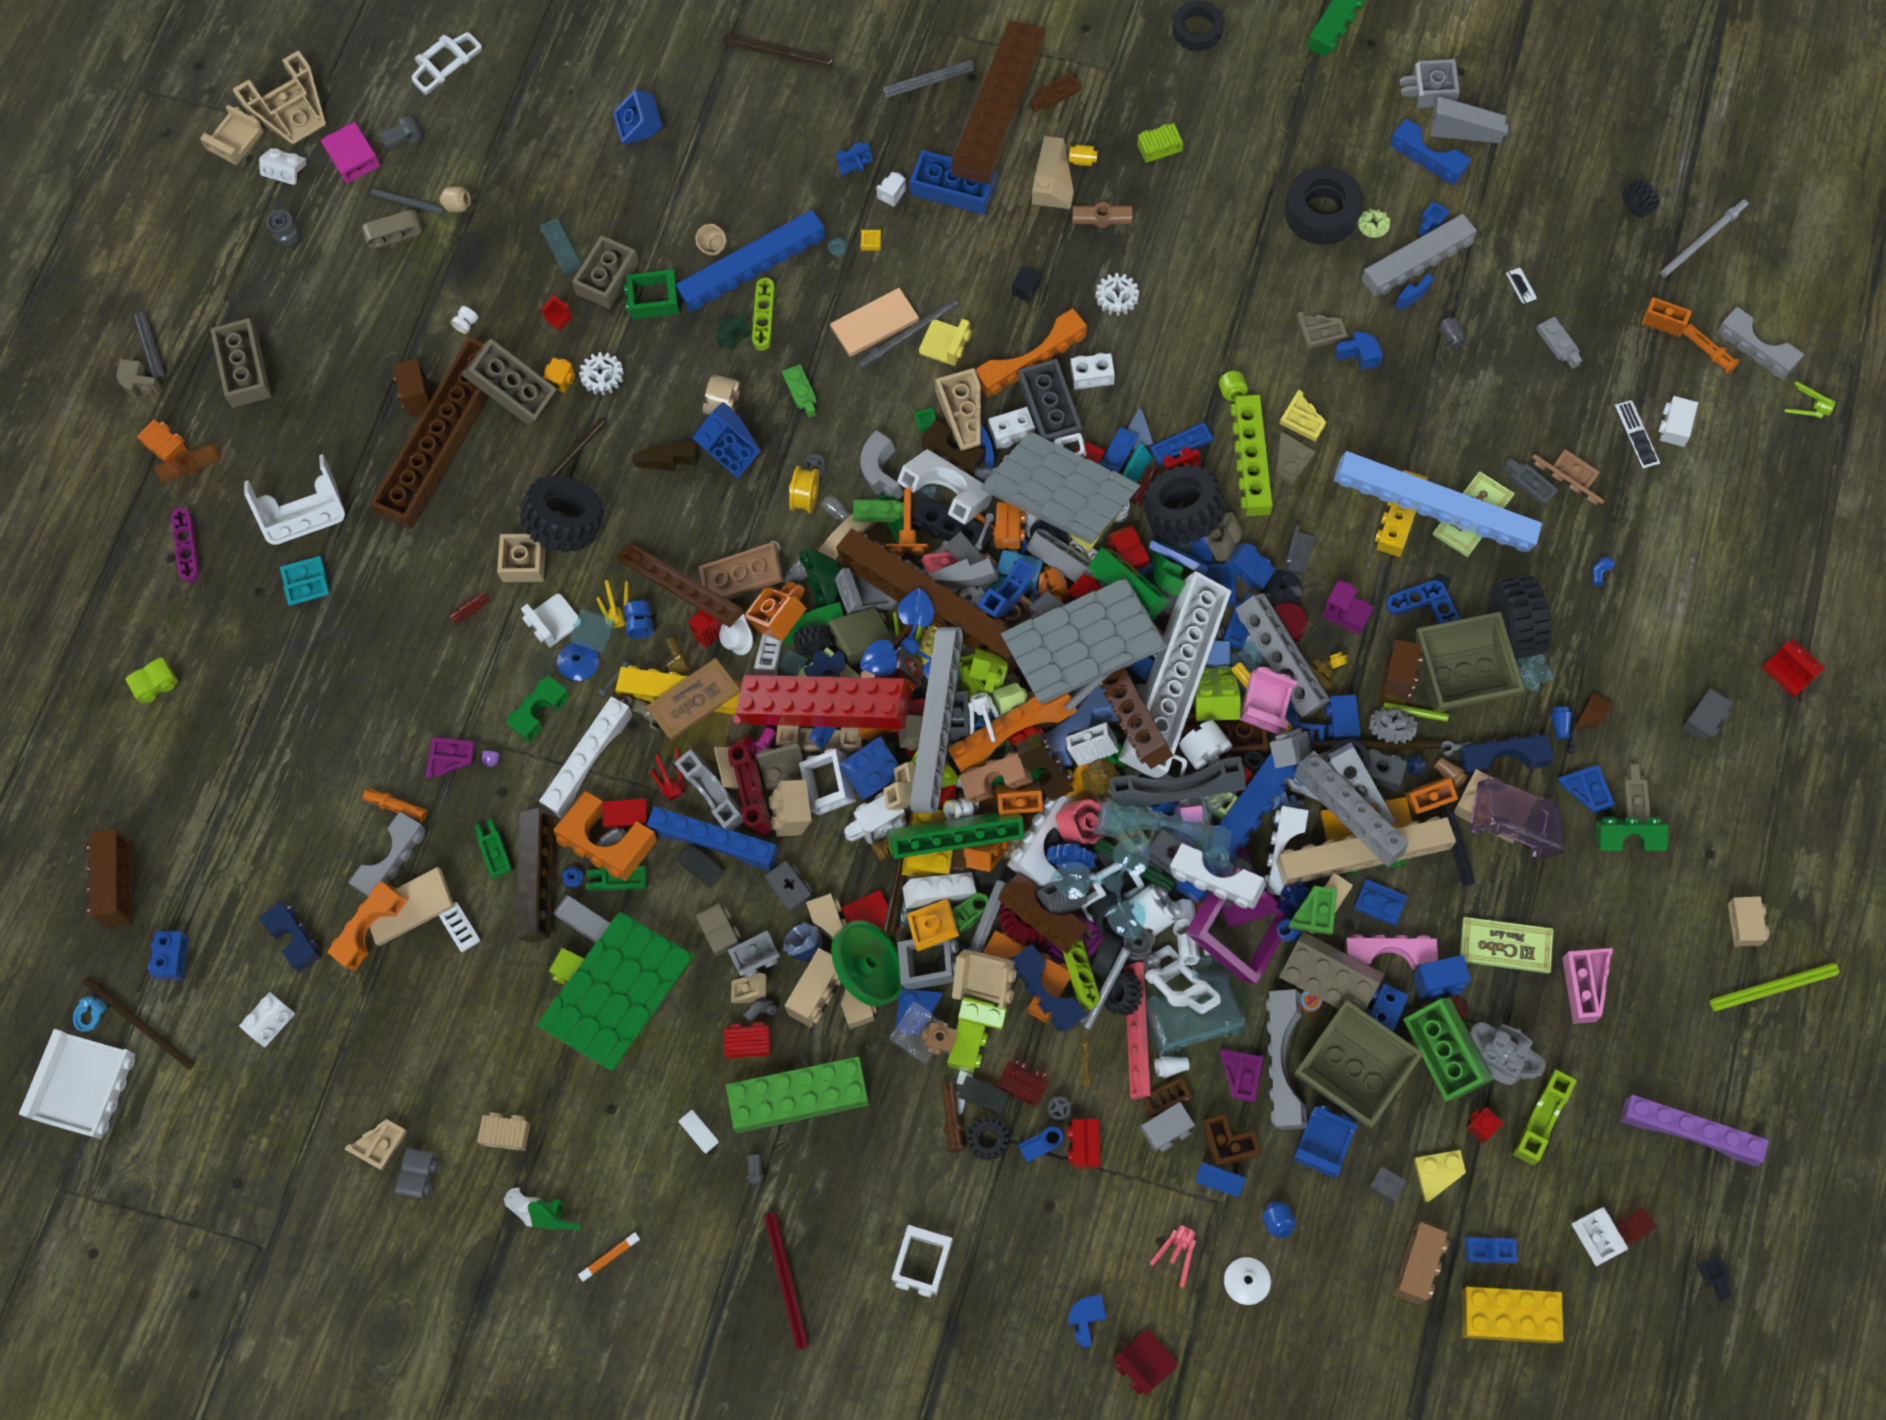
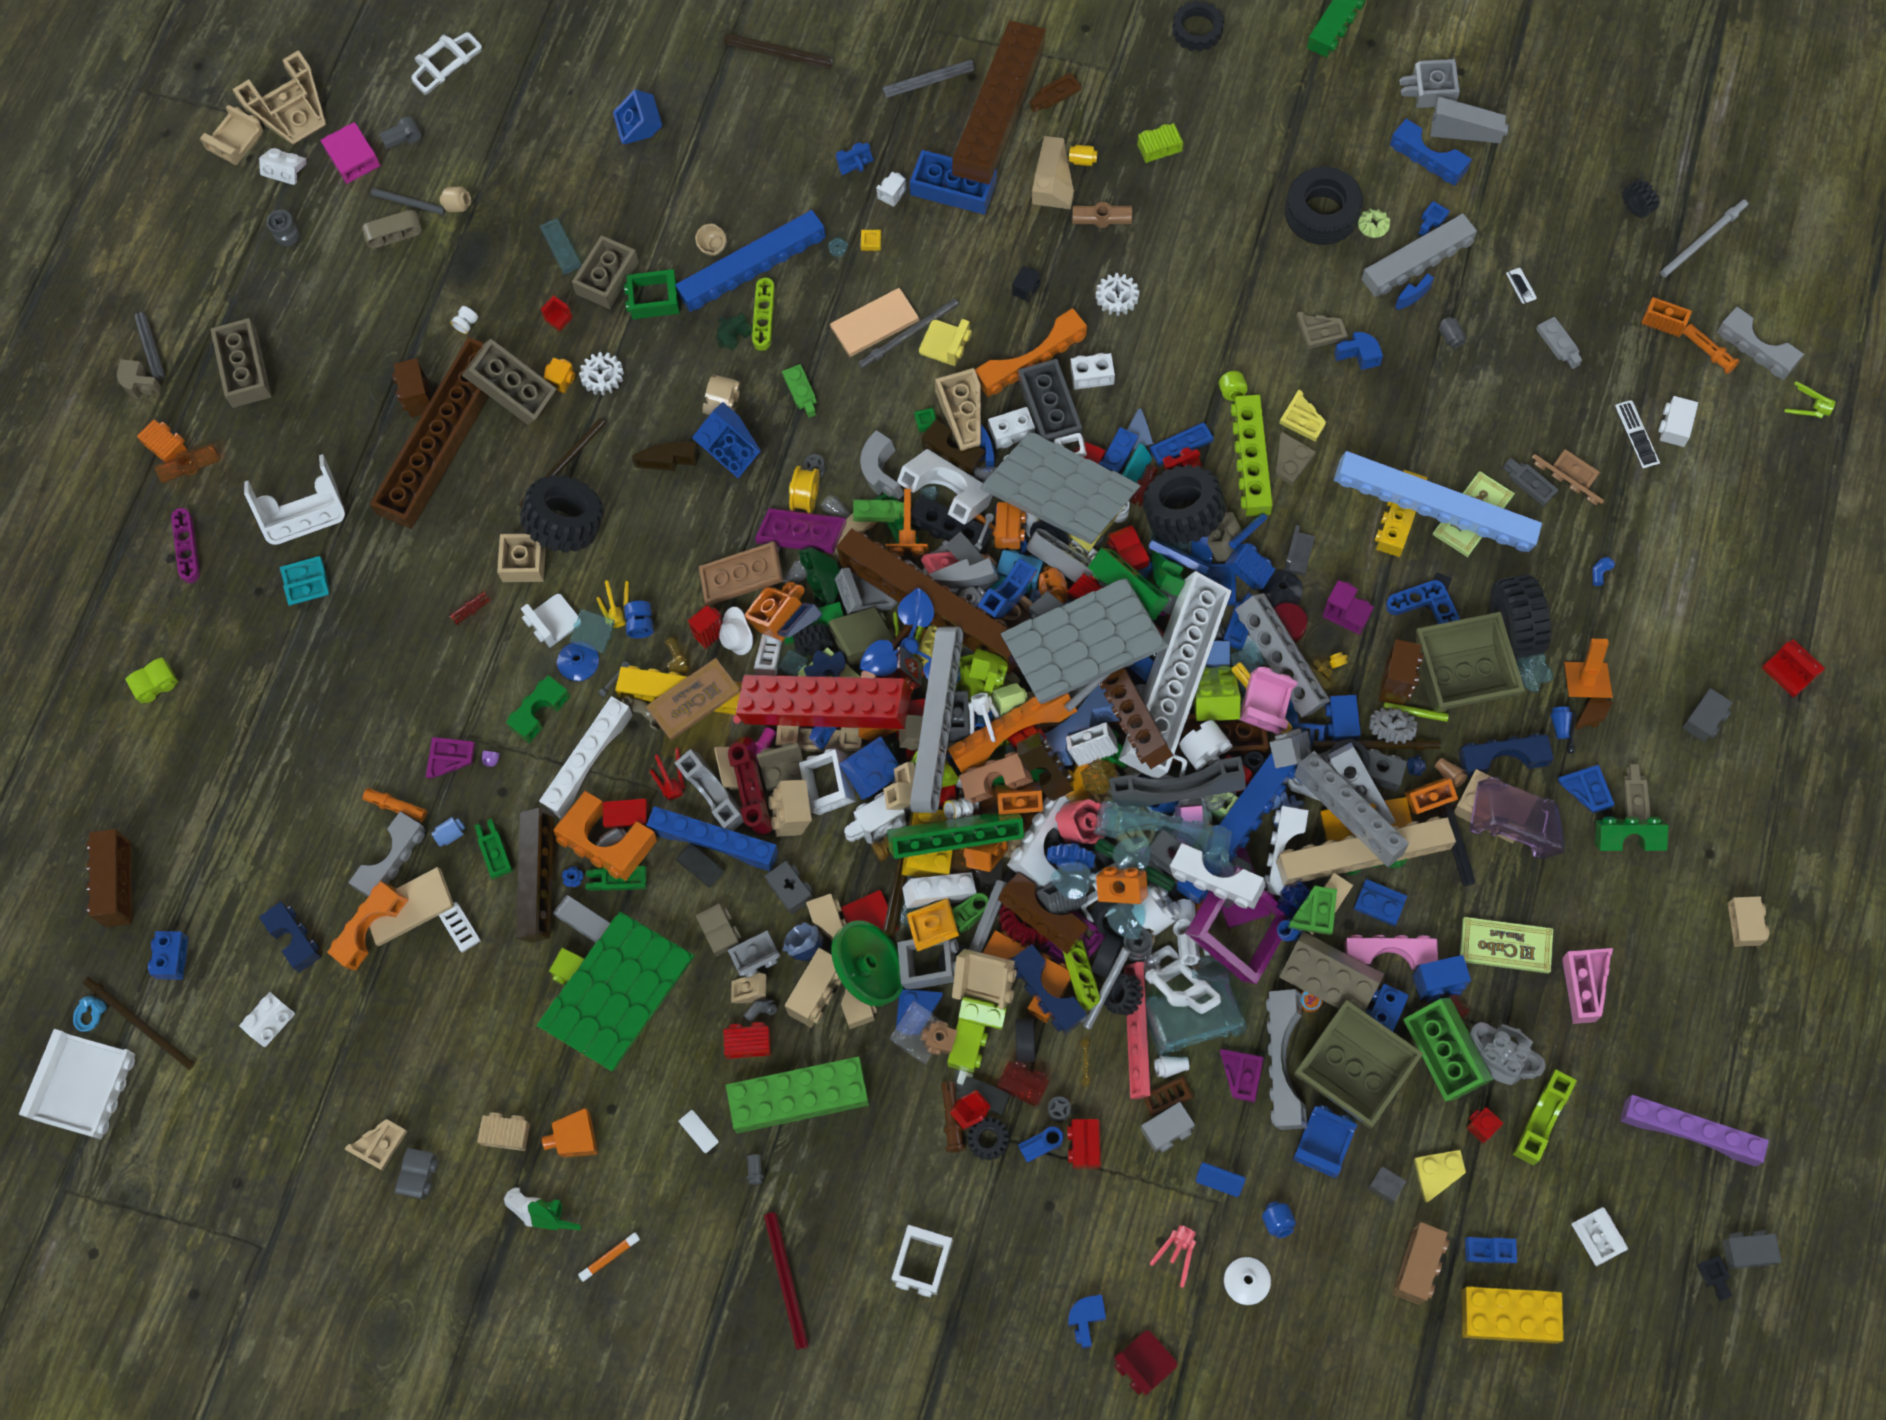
reddish brown plate [616,543,744,628] -> none
reddish brown brick [1202,1114,1261,1168] -> none
light grey hand [1441,741,1471,757] -> none
clear red brick [1615,1207,1657,1246] -> none
lime axle [1710,963,1839,1011] -> none
none -> medium blue brick [431,817,465,847]
none -> orange torso [542,1109,598,1157]
none -> magenta tile [755,508,847,554]
none -> dark blue slope [777,603,823,638]
none -> red panel [950,1090,991,1129]
none -> black tyre [1015,1018,1035,1062]
none -> orange brick [1096,866,1148,904]
none -> blue bar [1229,513,1267,549]
none -> orange piece [1564,639,1613,698]
none -> dark grey brick [1722,1230,1781,1269]

